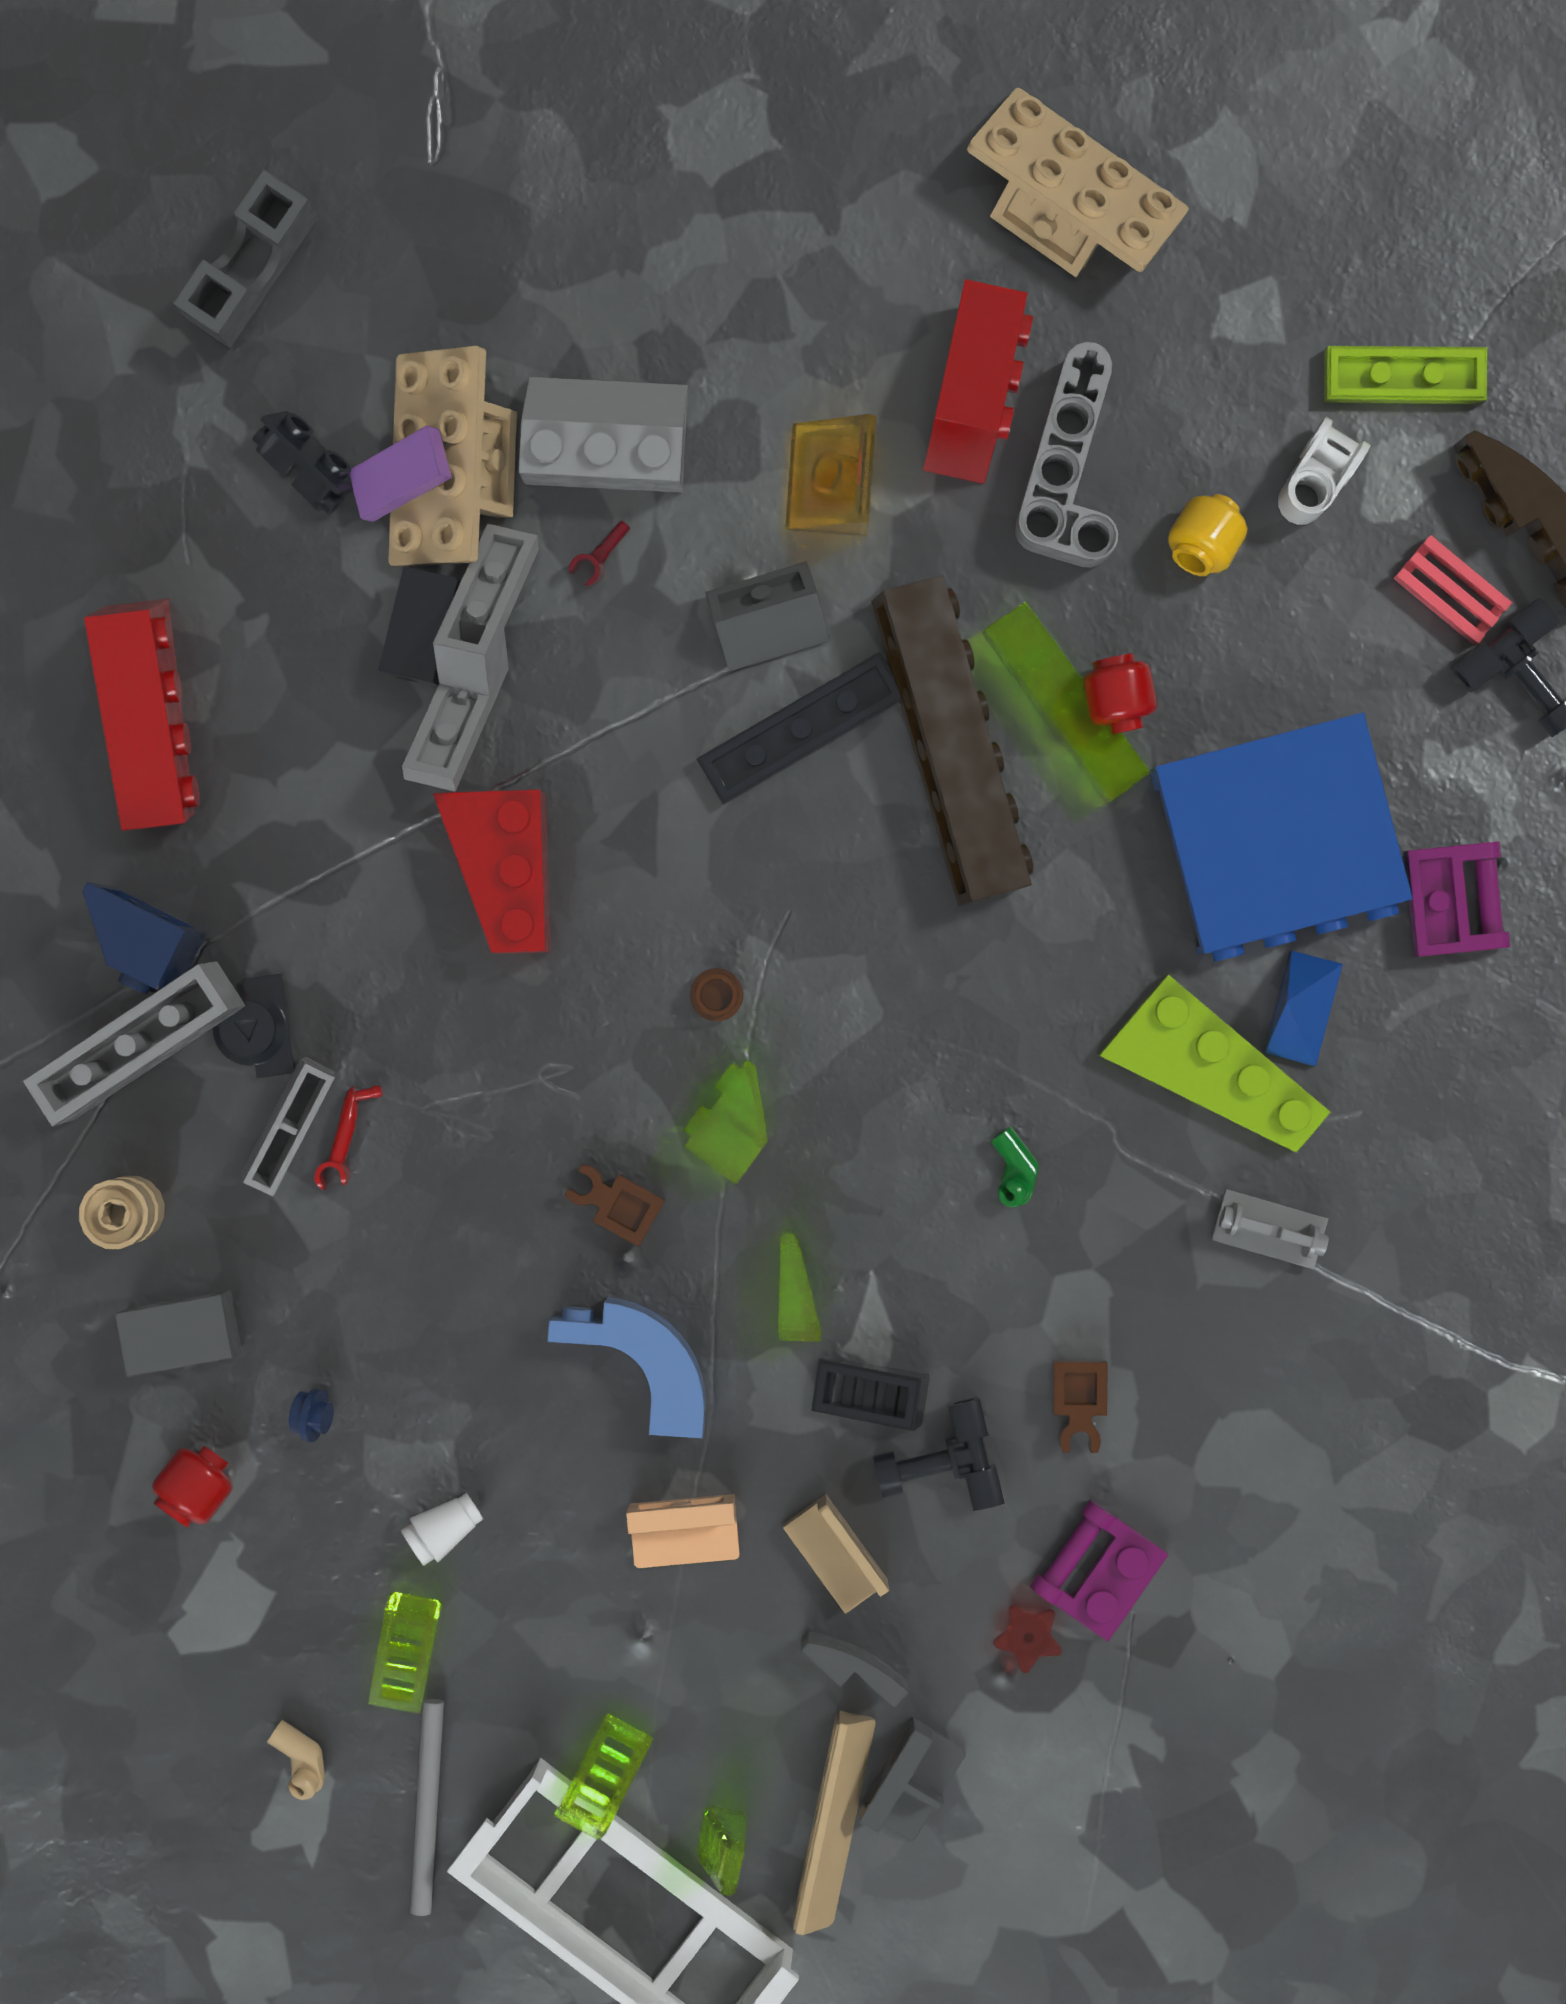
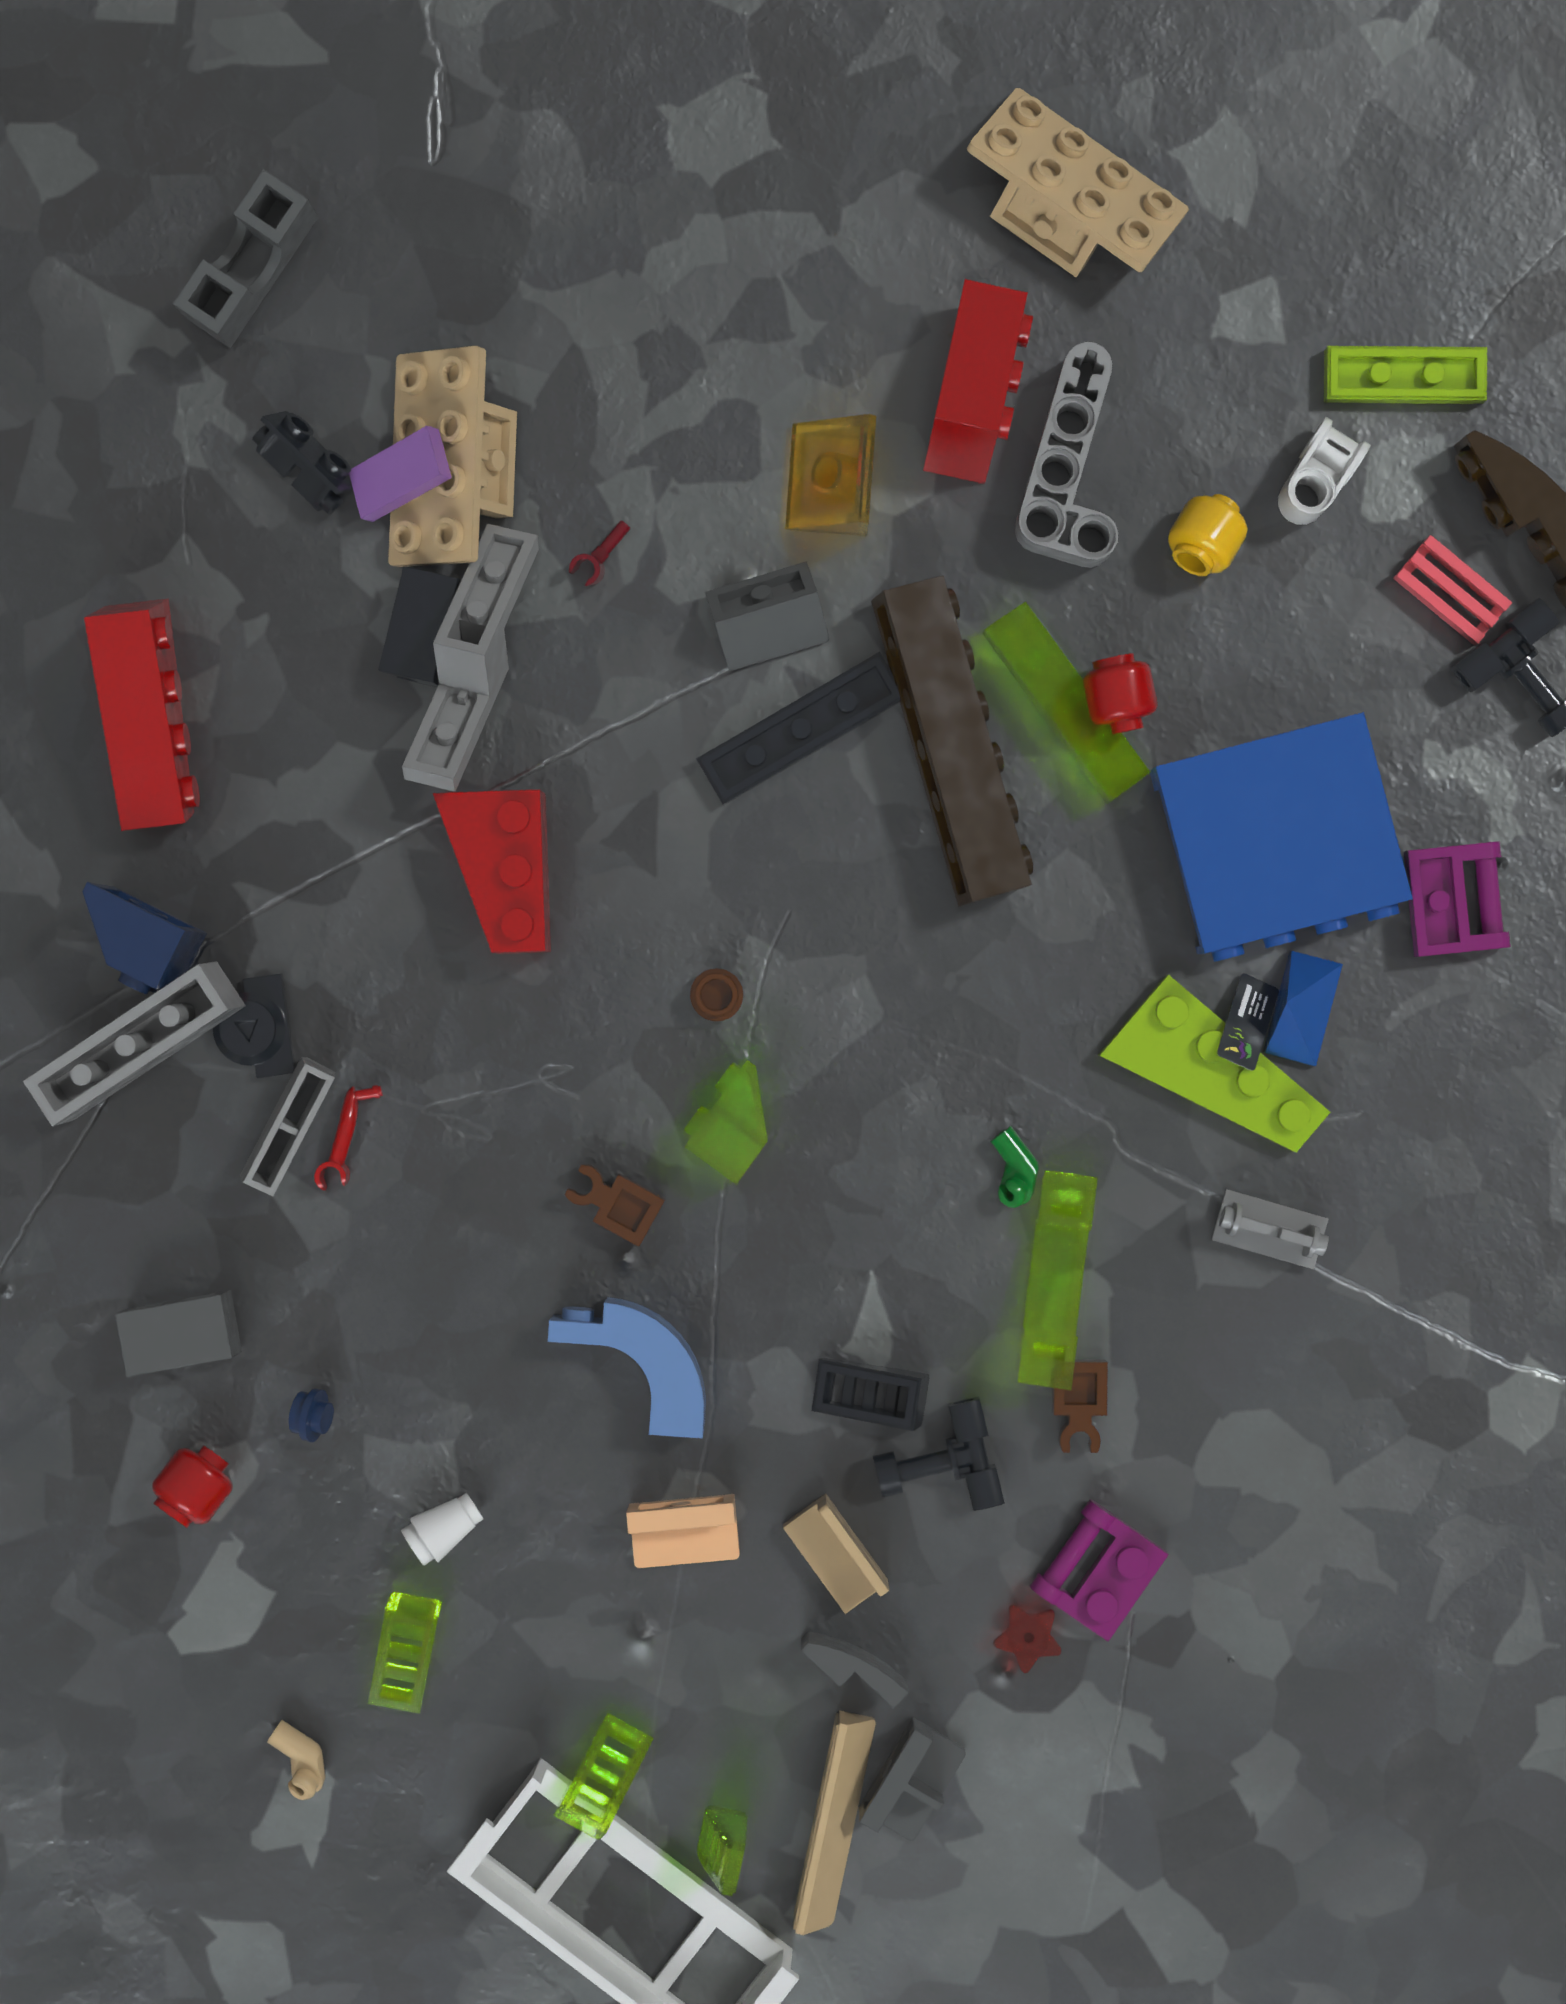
tan wheel [79,1176,165,1249] -> none
light grey bar [410,1699,444,1916] -> none
light grey slope [519,377,688,493] -> none
clear neon green slope [778,1229,822,1342] -> none
none -> clear neon green slope [1017,1170,1098,1390]
none -> black sticker [1217,973,1279,1071]

